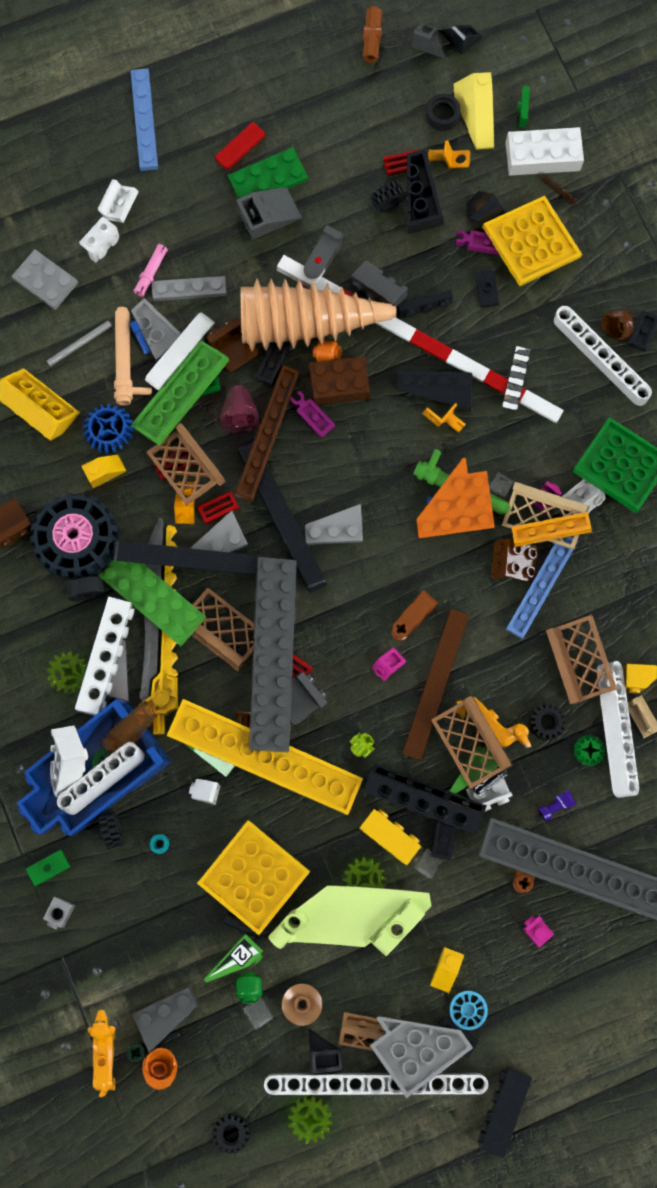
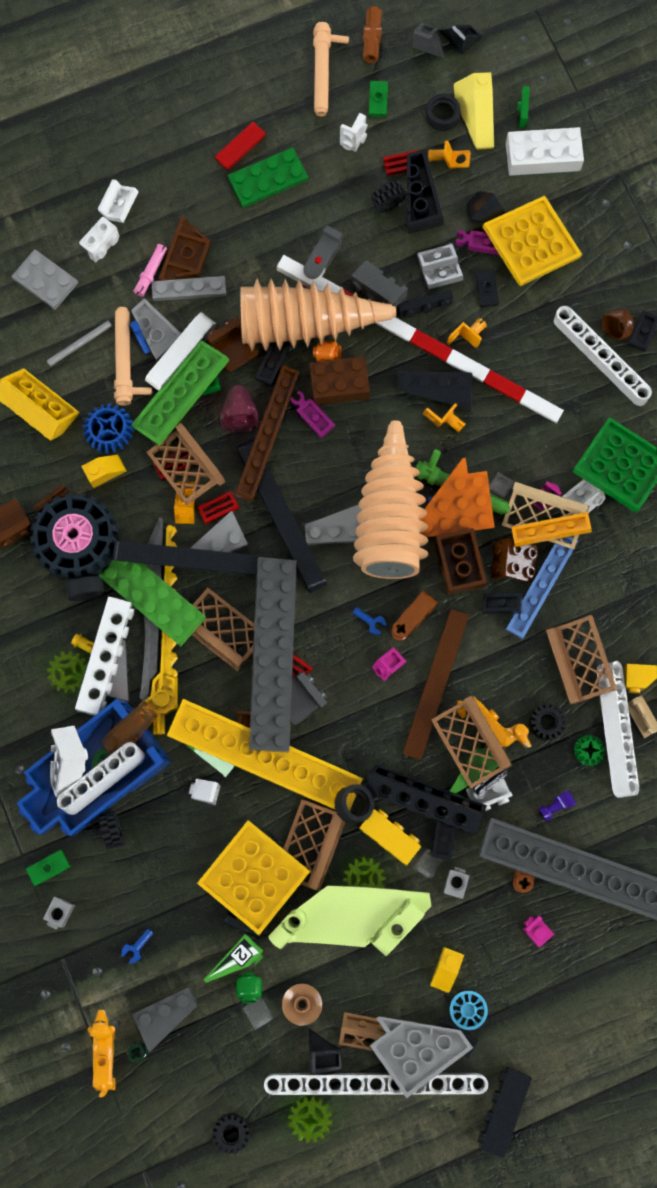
medium blue plate [131,68,158,171] -> none
orange piece [142,1048,177,1090] -> none
teal plate [149,834,169,854] -> none
dark grey slope [236,187,302,240] -> none
lime gear [350,732,375,758] -> none
sticker [502,346,531,411] -> none
reddish brown piece [538,172,581,206] -> none
none -> reddish brown axle [33,484,69,513]
none -> yellow pin [71,634,94,654]
none -> blue bar [121,929,154,964]
none -> reddish brown wing [159,216,211,281]
none -> medium nougat fence [283,799,345,891]
none -> light nougat cylinder [313,22,349,117]
none -> black tyre [335,784,374,824]
none -> white bracket [340,113,368,152]
none -> light nougat cone [353,421,428,579]
none -> blue bar [353,607,387,635]
none -> green plate [369,81,388,117]
none -> light grey slope [417,244,463,290]
none -> reddish brown brick [434,528,487,596]
none -> light grey brick [442,867,470,899]
none -> light orange bracket [446,318,487,348]
none -> black plate [482,593,523,614]

